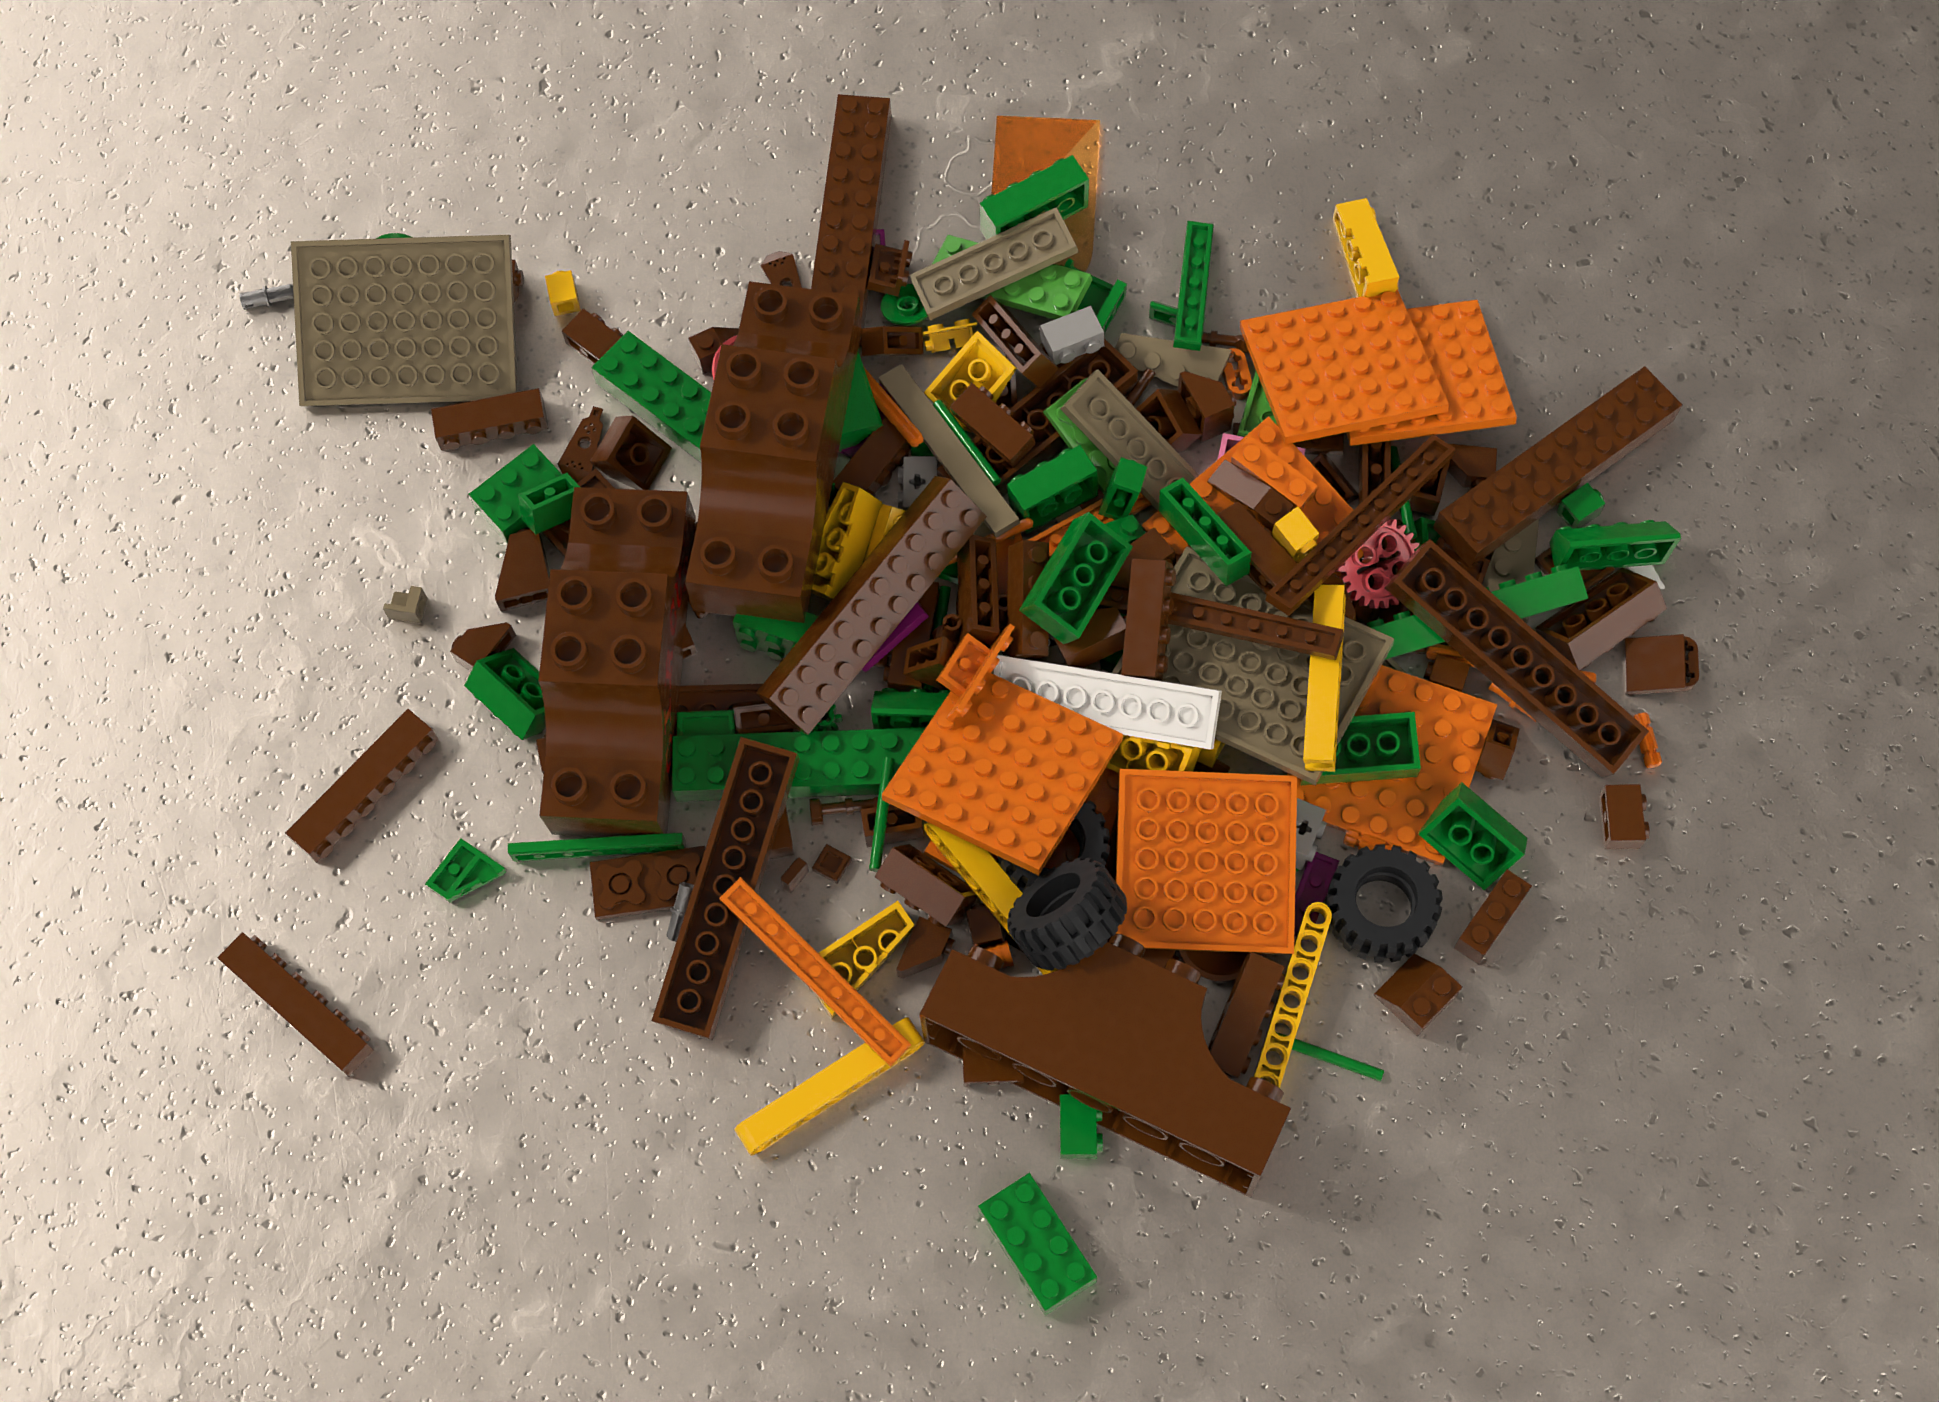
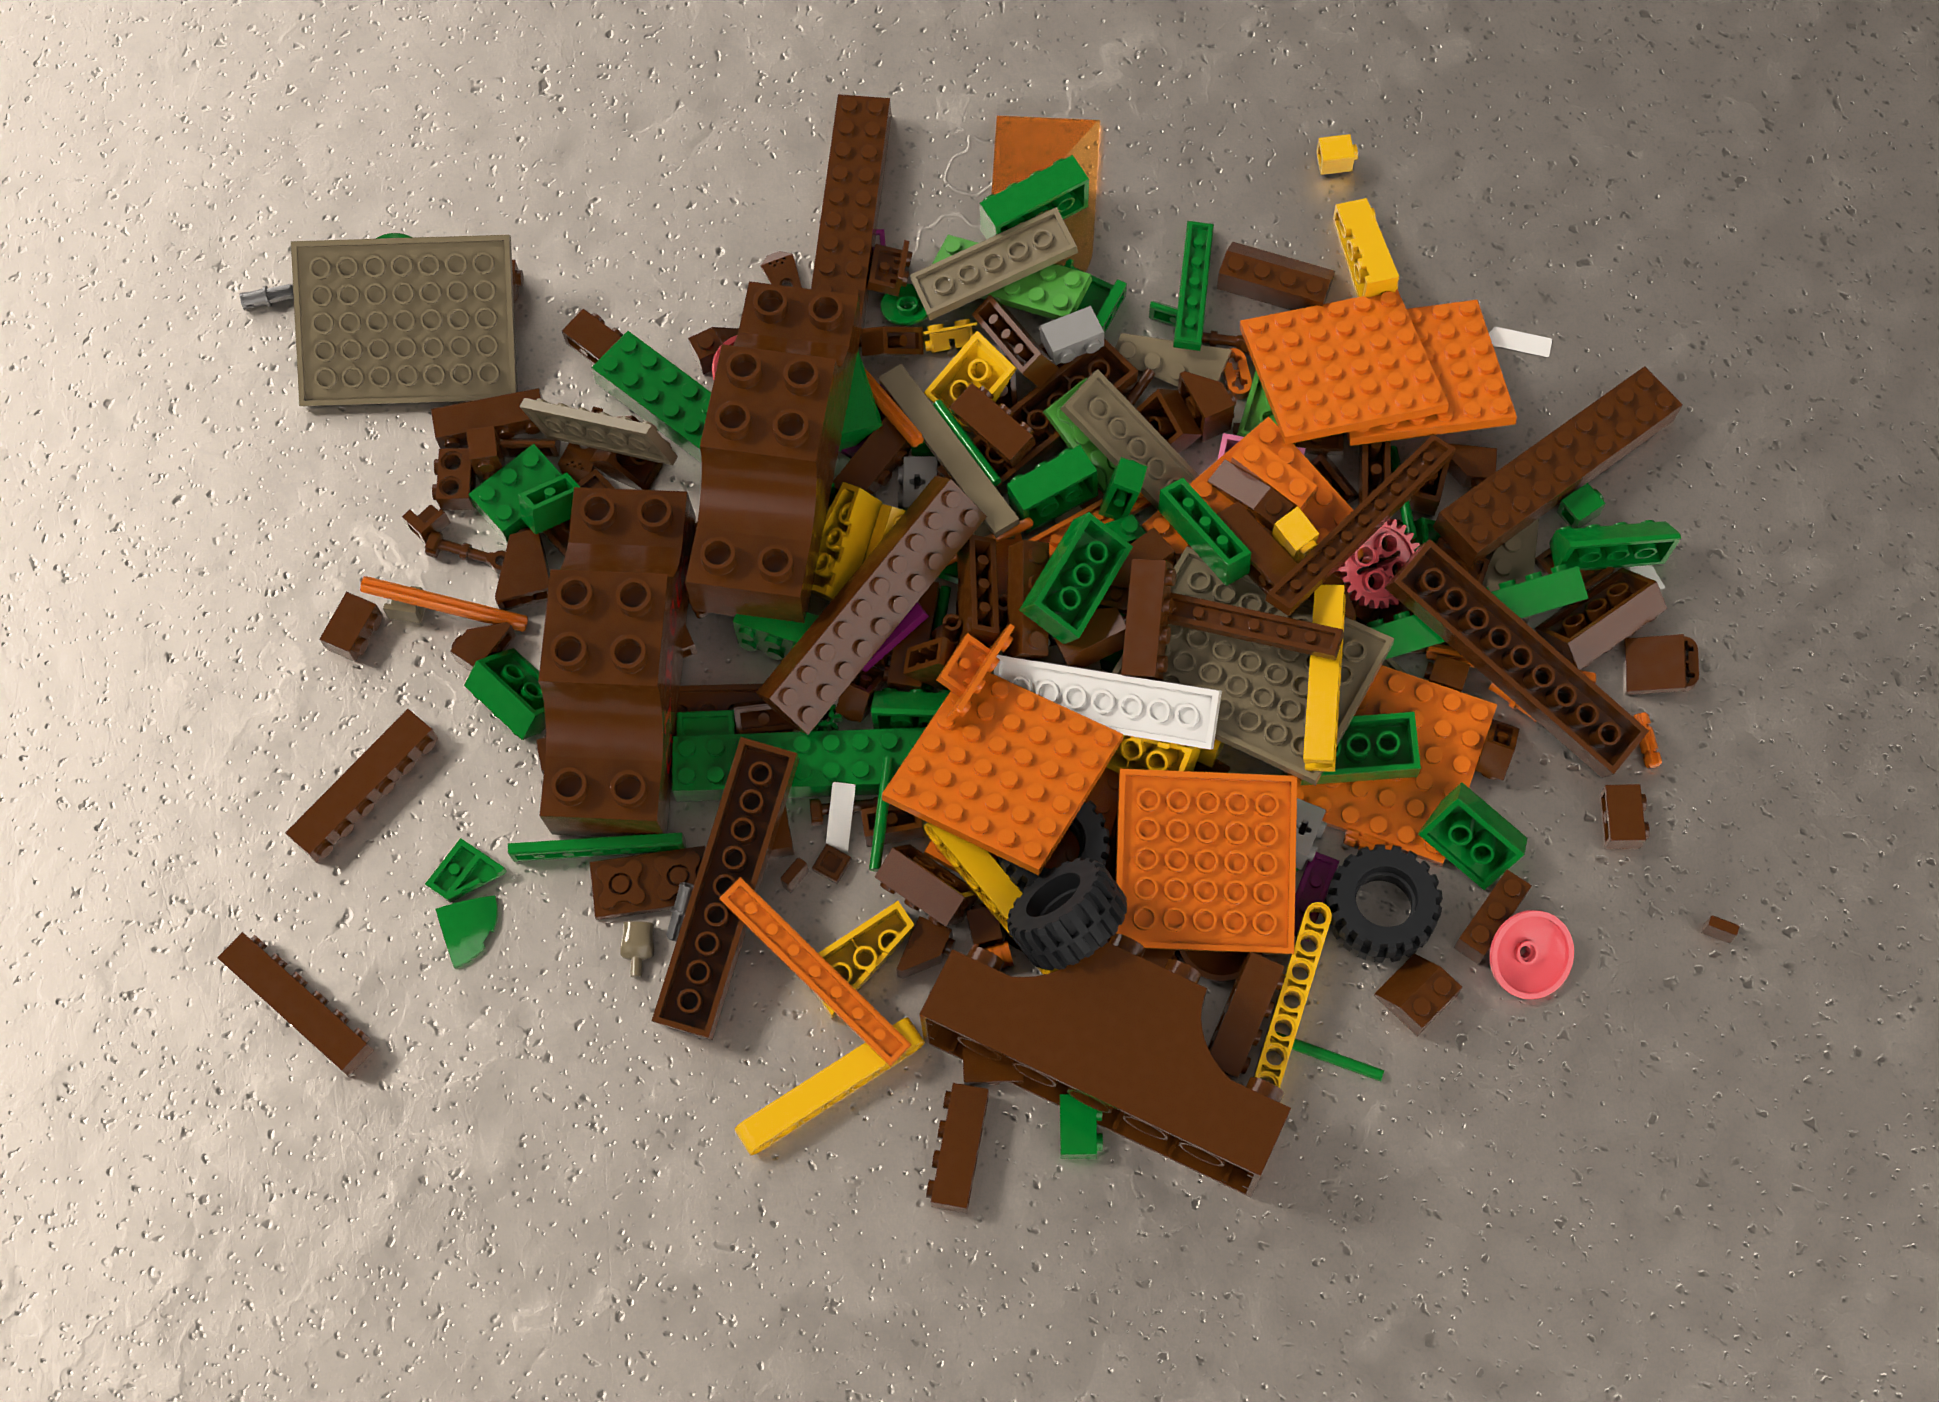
yellow brick [545,270,581,316] -> none
green brick [978,1172,1097,1316] -> none
none -> reddish brown brick [319,591,382,662]
none -> orange axle [360,576,528,632]
none -> reddish brown panel [402,505,450,544]
none -> reddish brown piece [425,530,506,574]
none -> reddish brown brick [432,448,476,510]
none -> green brick [435,895,498,969]
none -> reddish brown brick [466,426,506,483]
none -> reddish brown slope [500,438,561,457]
none -> dark tan plate [519,398,678,466]
none -> dark tan piece [620,921,654,978]
none -> white sticker [826,782,856,854]
none -> reddish brown slope [835,667,885,722]
none -> reddish brown brick [926,1083,989,1214]
none -> reddish brown slope [1217,242,1335,310]
none -> yellow brick [1316,134,1358,175]
none -> white sticker [1489,327,1552,357]
none -> coral dish [1489,910,1574,999]
none -> reddish brown tile [1701,915,1740,944]

